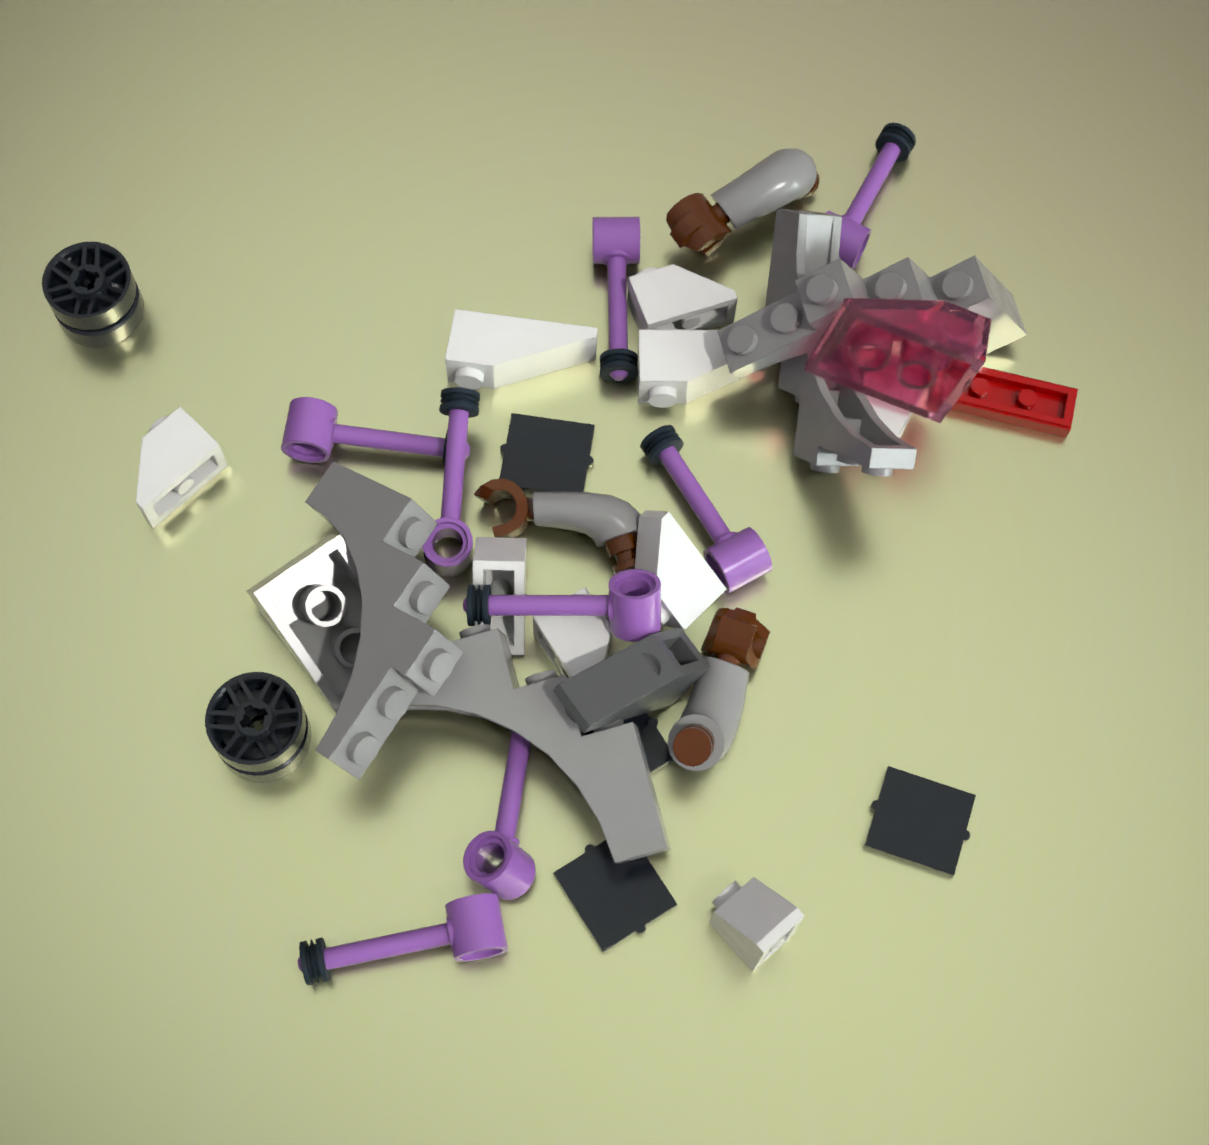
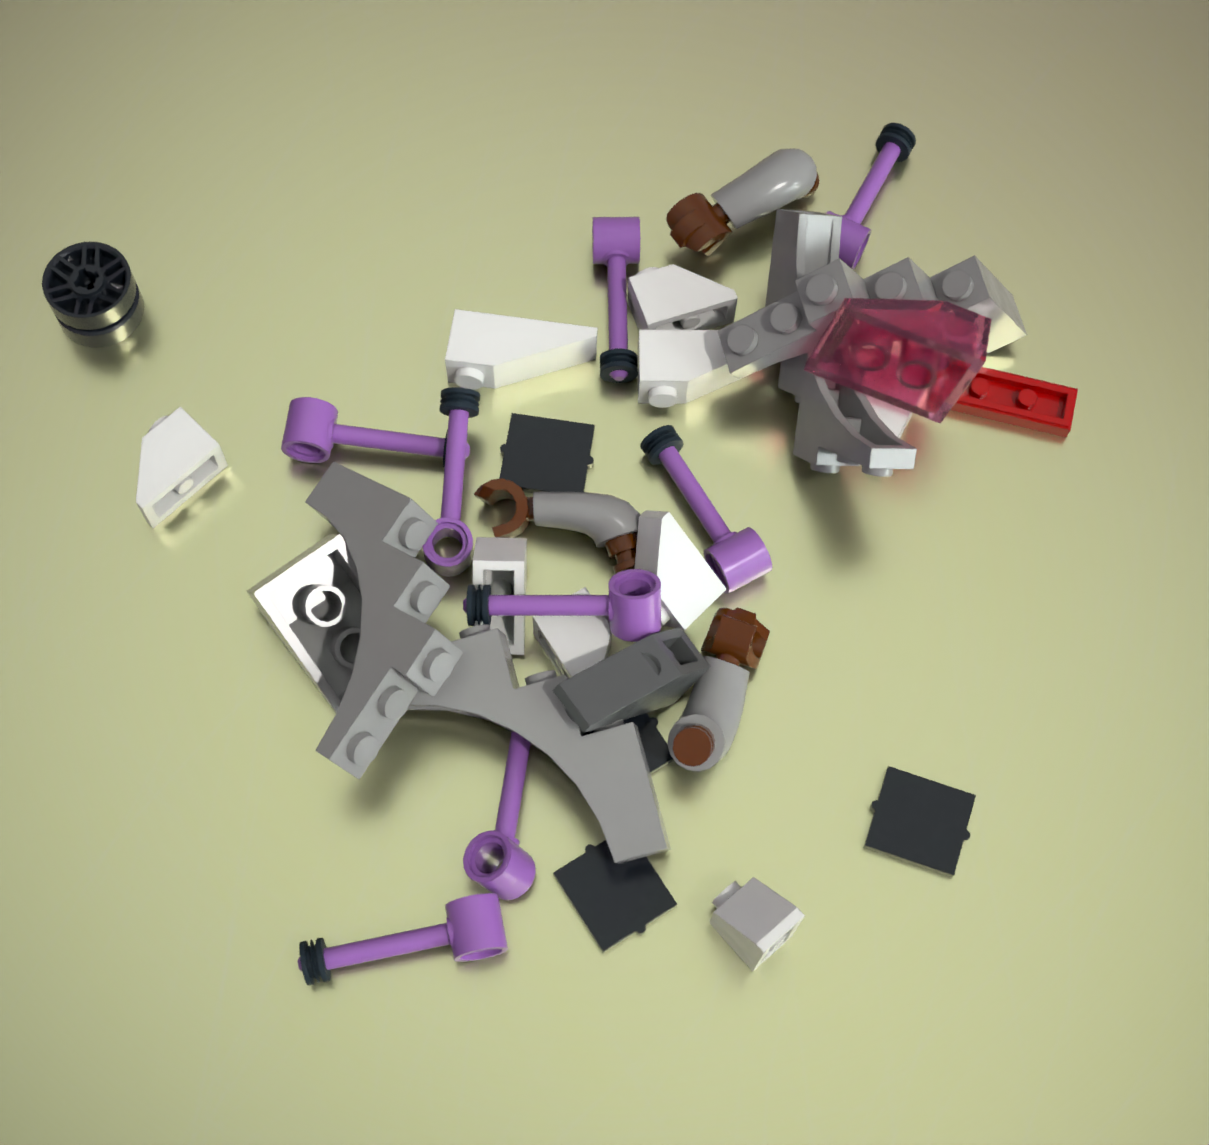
black wheel [205,672,311,783] -> none

